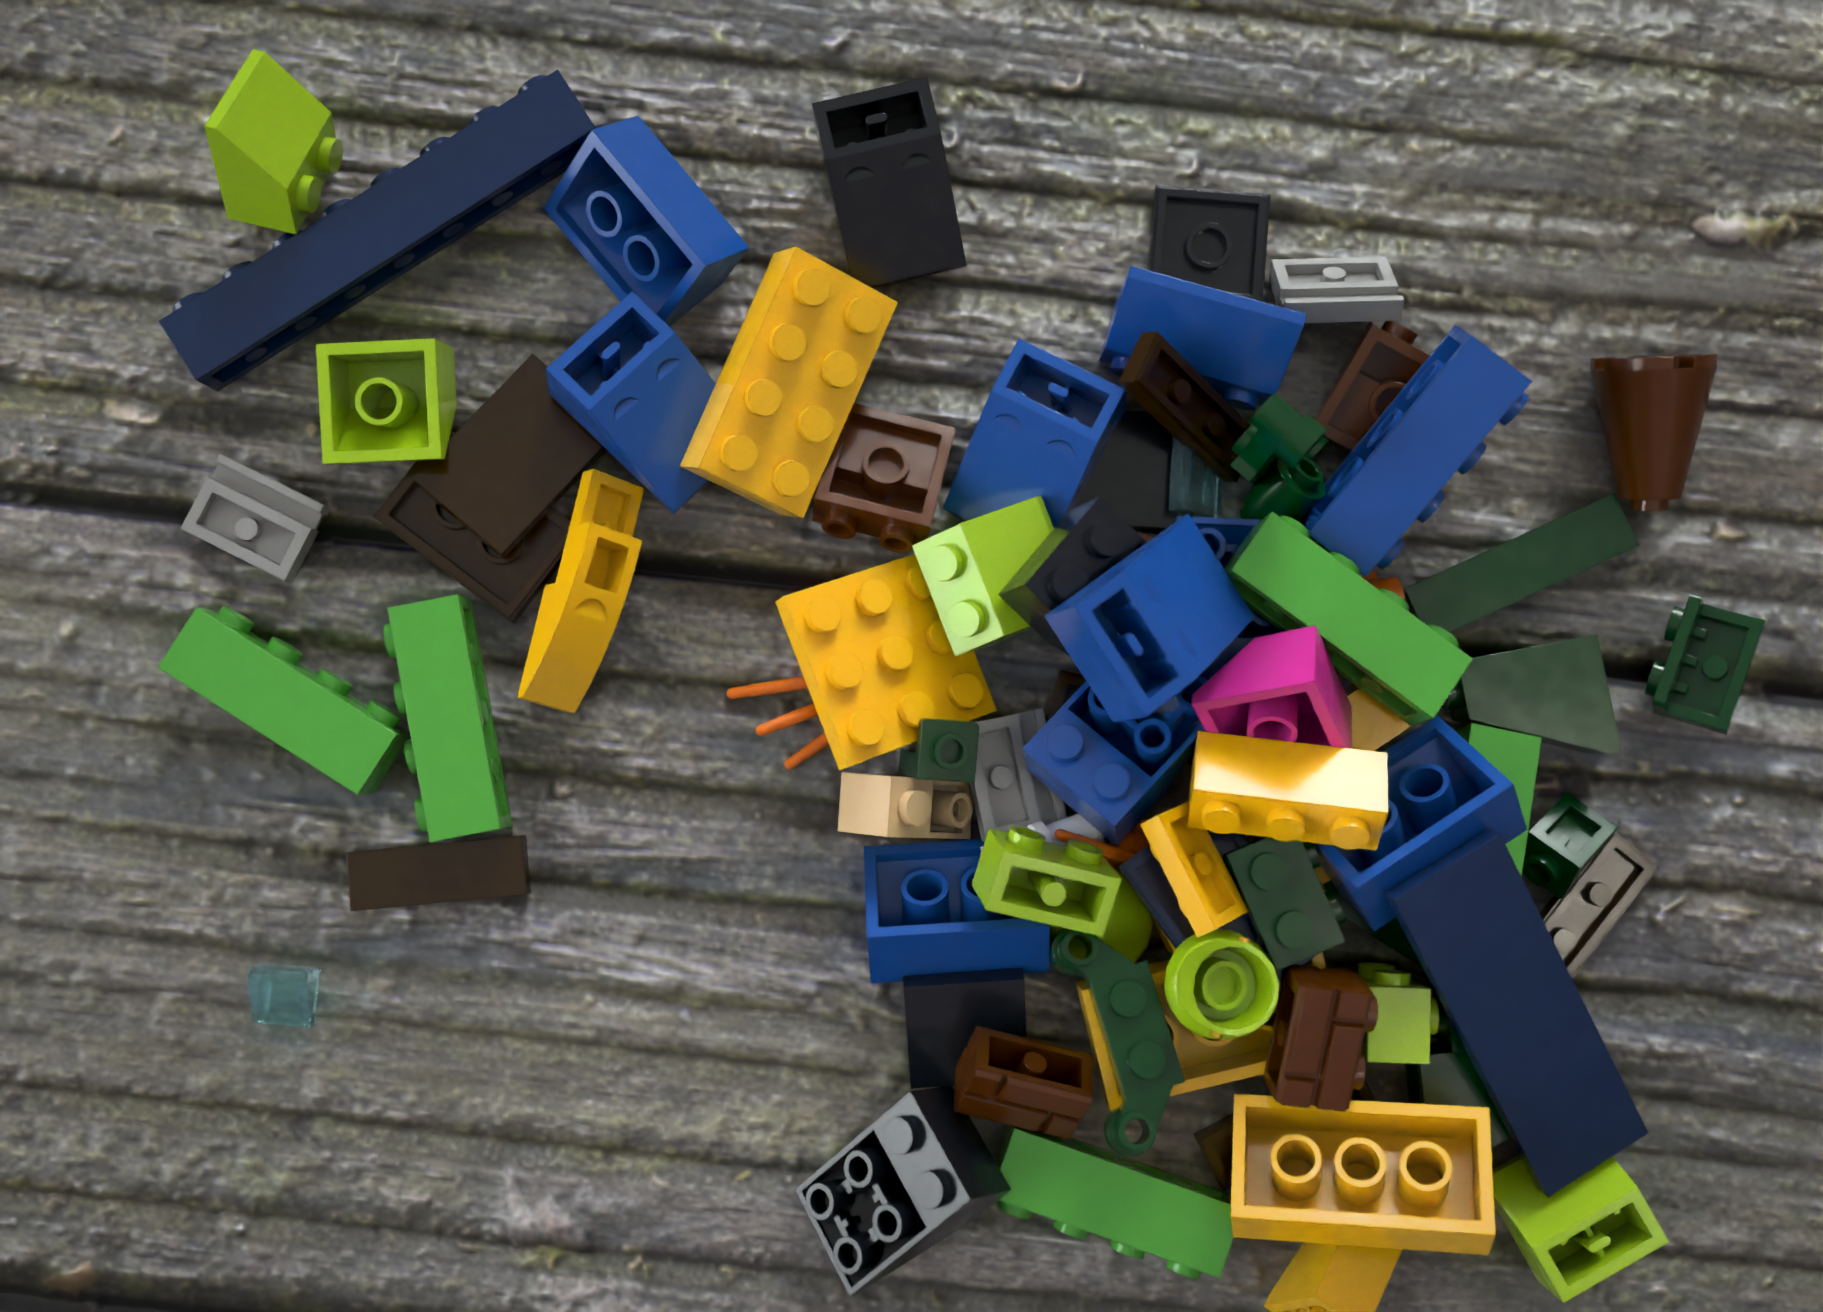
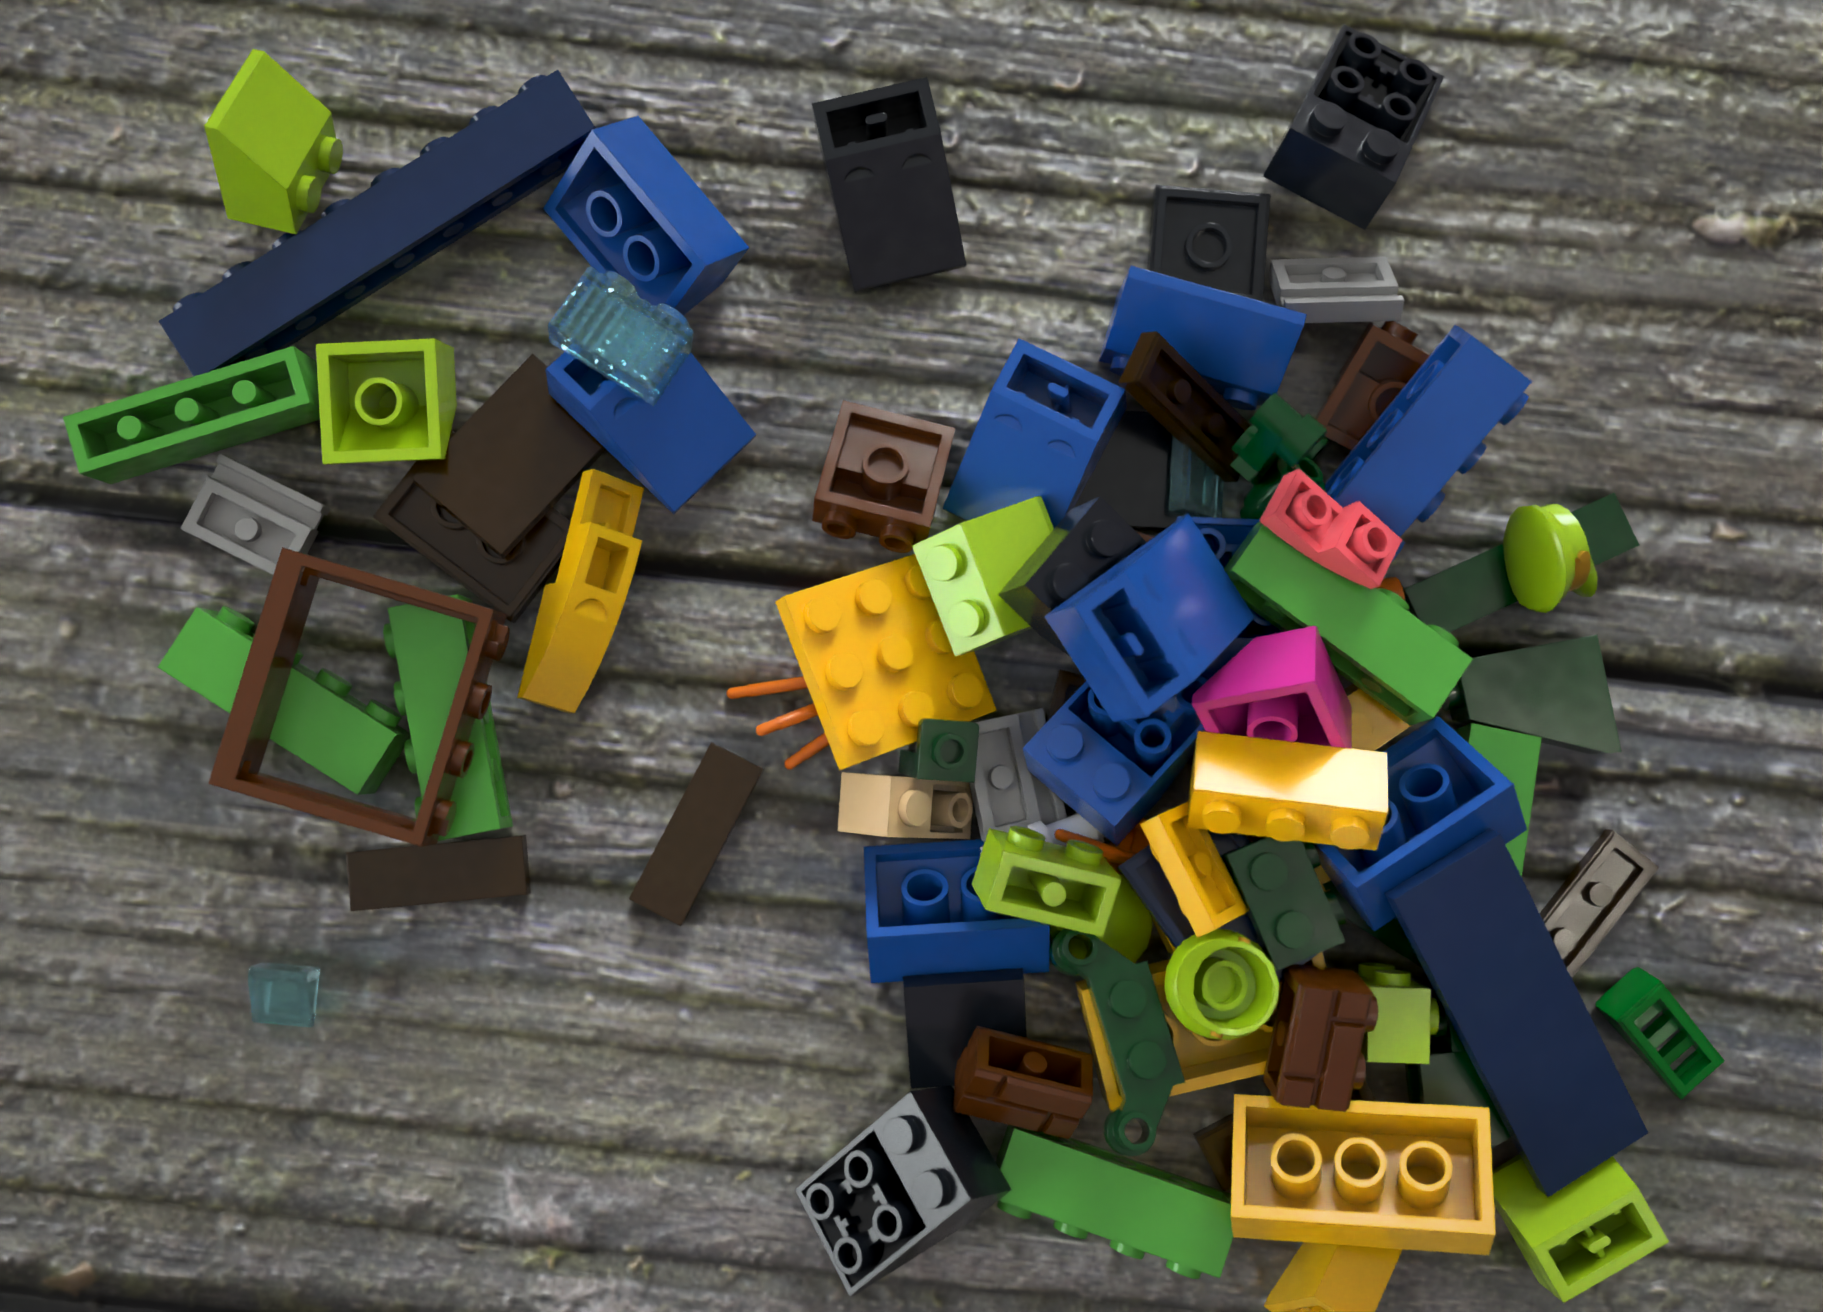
yellow brick [680,247,898,518] -> none
dark green bracket [1522,792,1618,899] -> none
reddish brown cone [1590,354,1717,511] -> none
dark green bracket [1645,594,1765,735] -> none
none -> bright green brick [63,346,320,484]
none -> reddish brown window [208,547,510,847]
none -> clear light blue brick [548,267,694,406]
none -> dark brown tile [629,742,764,926]
none -> coral slope [1259,468,1402,589]
none -> black slope [1263,24,1444,230]
none -> lime piece [1503,504,1598,613]
none -> green slope [1595,967,1725,1100]

